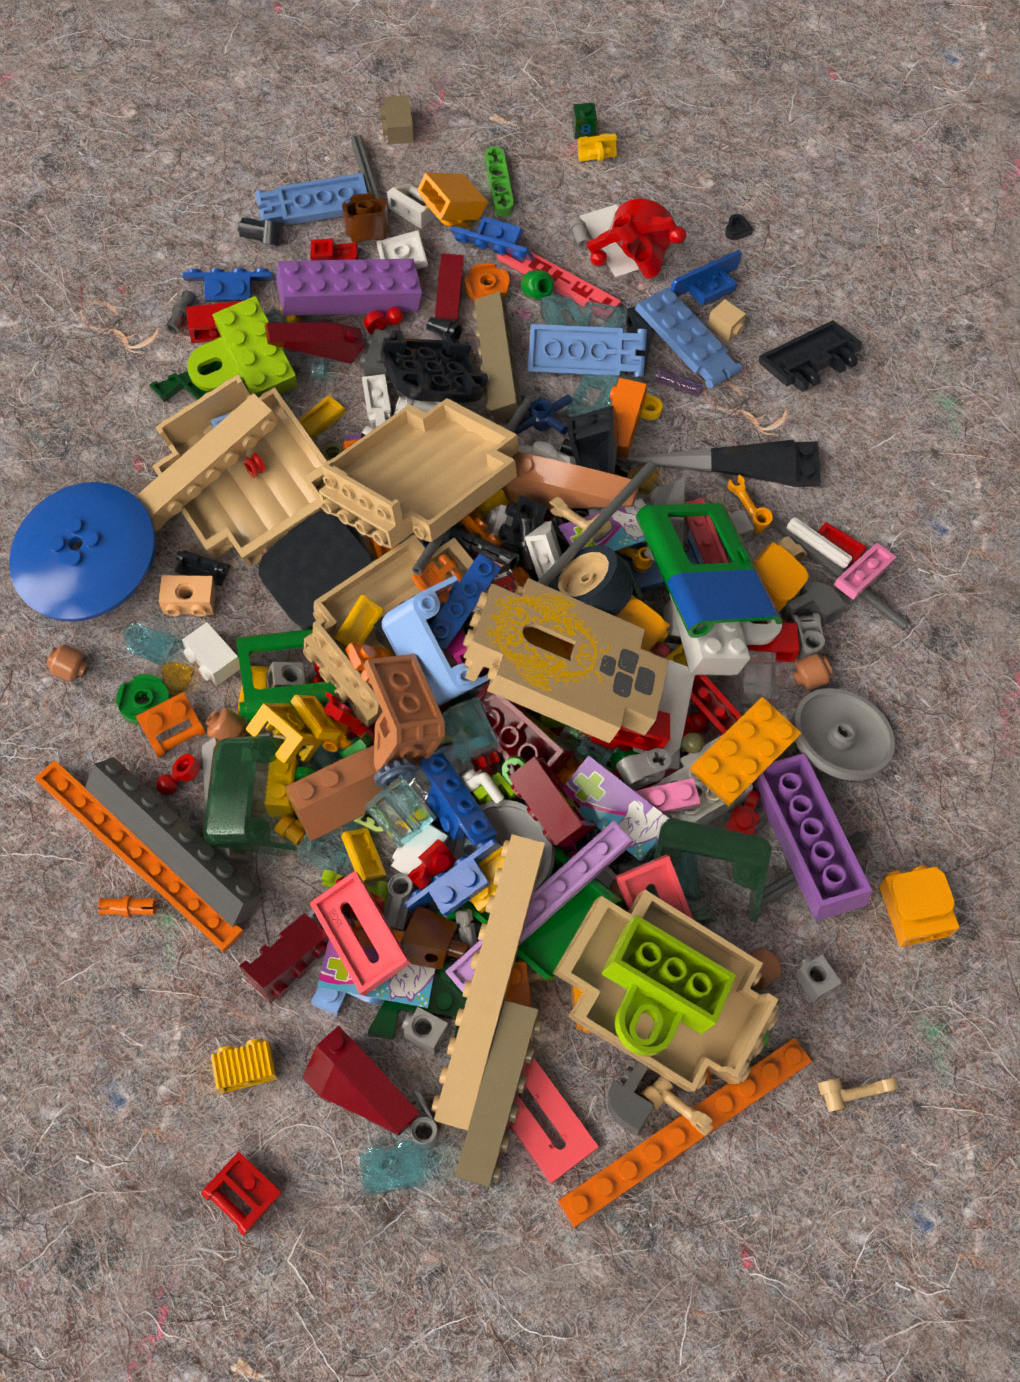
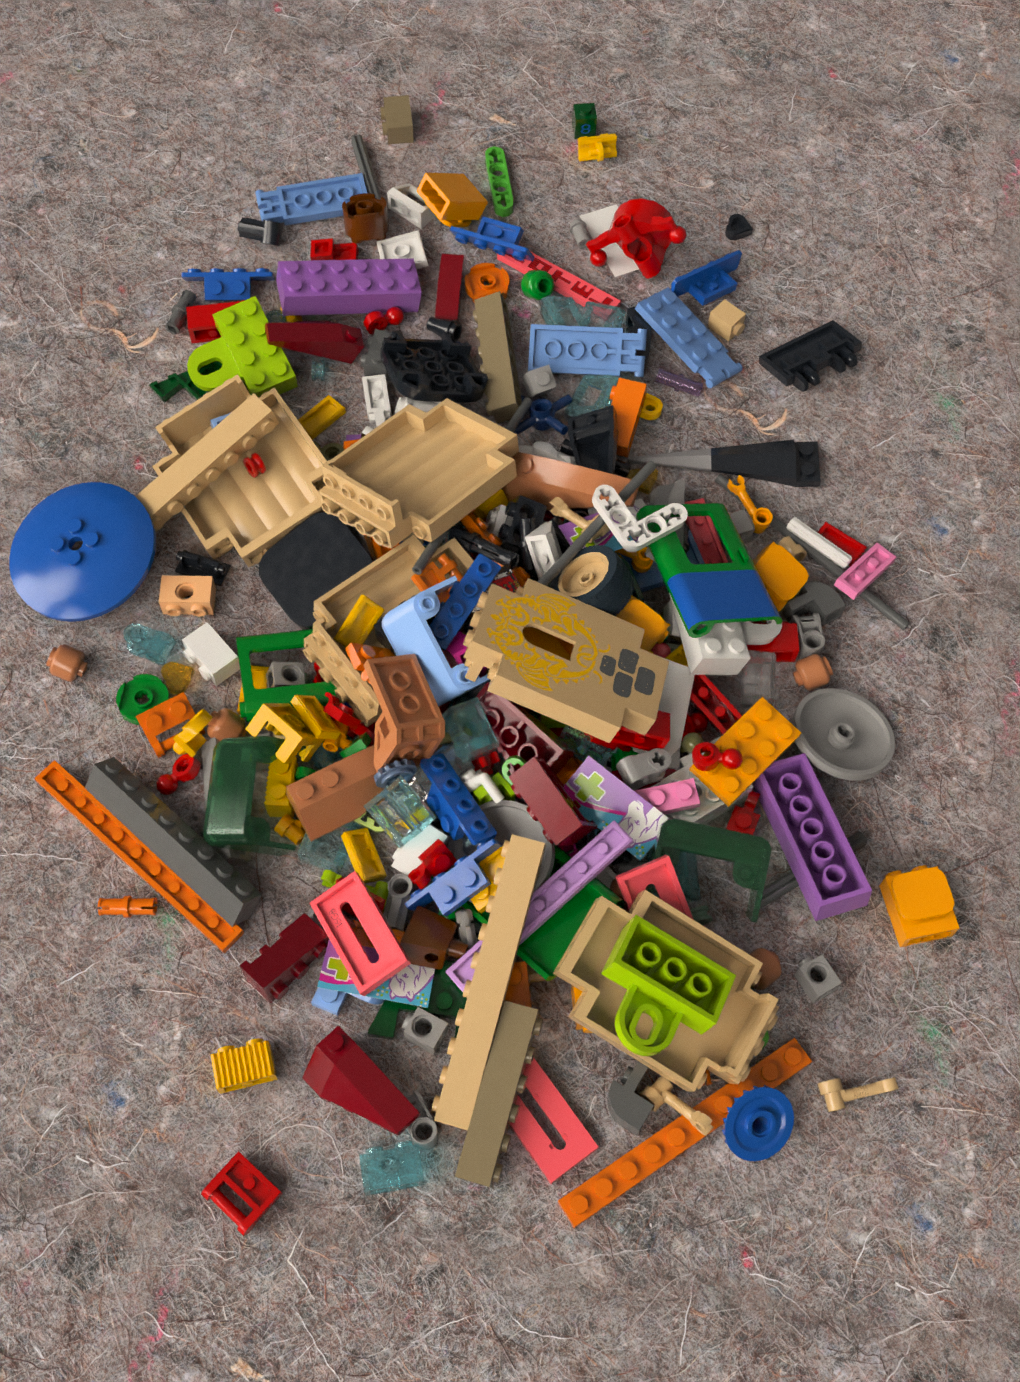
none -> yellow piece [173,709,213,757]
none -> light grey brick [522,364,557,399]
none -> white beam [592,485,688,552]
none -> red plate [692,742,743,771]
none -> blue gear [722,1085,794,1161]

